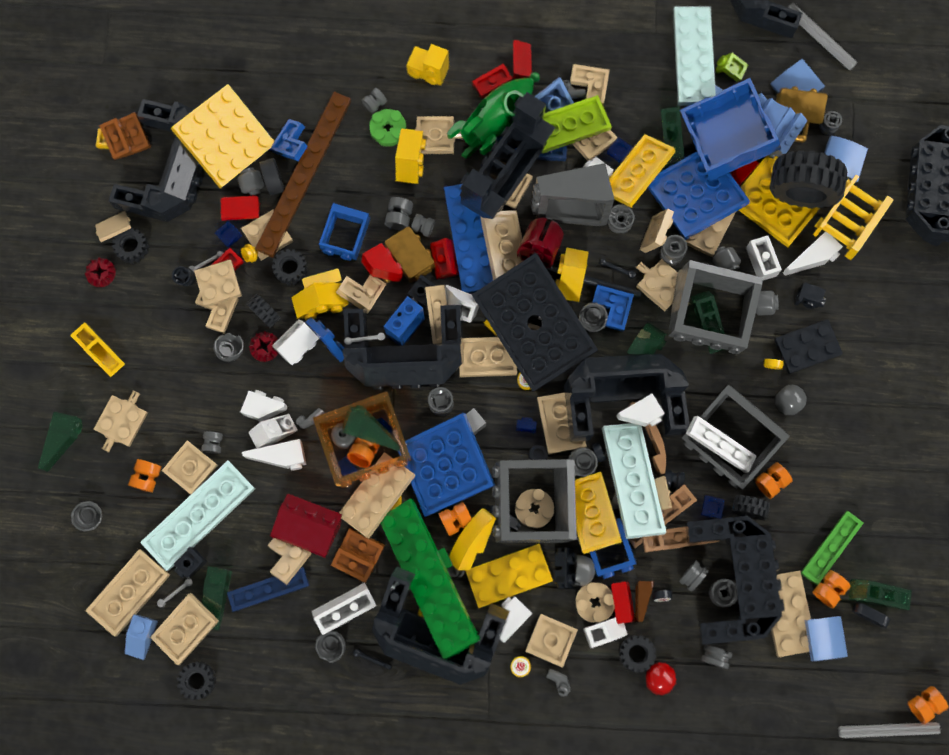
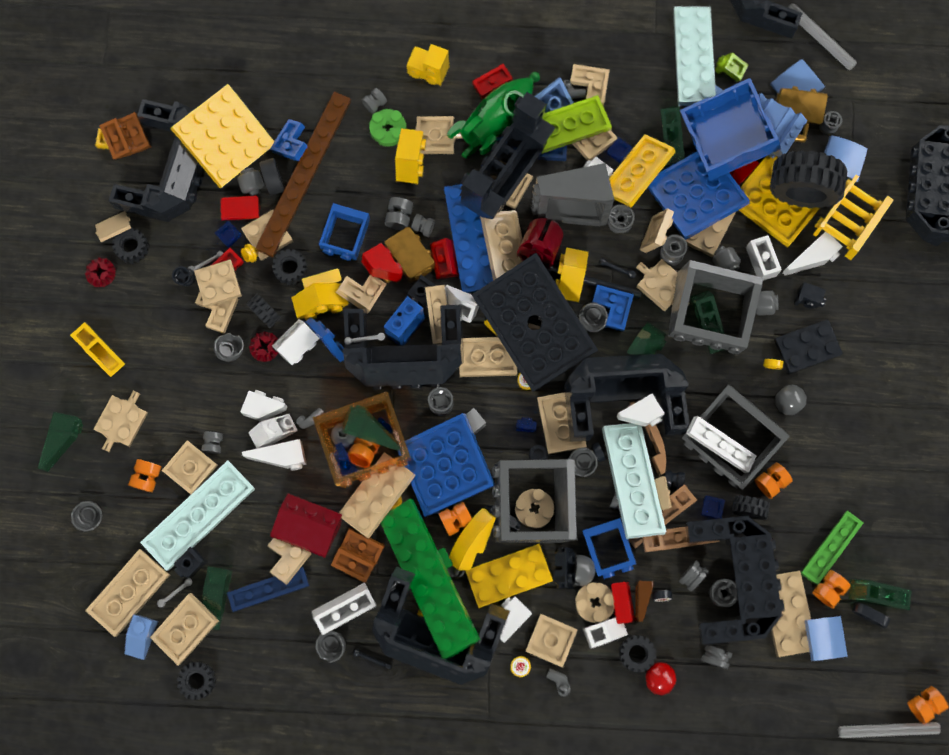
red slope [513,40,532,79] -> none
yellow plate [575,472,622,554] -> none
none -> clear blue plate [333,442,350,469]

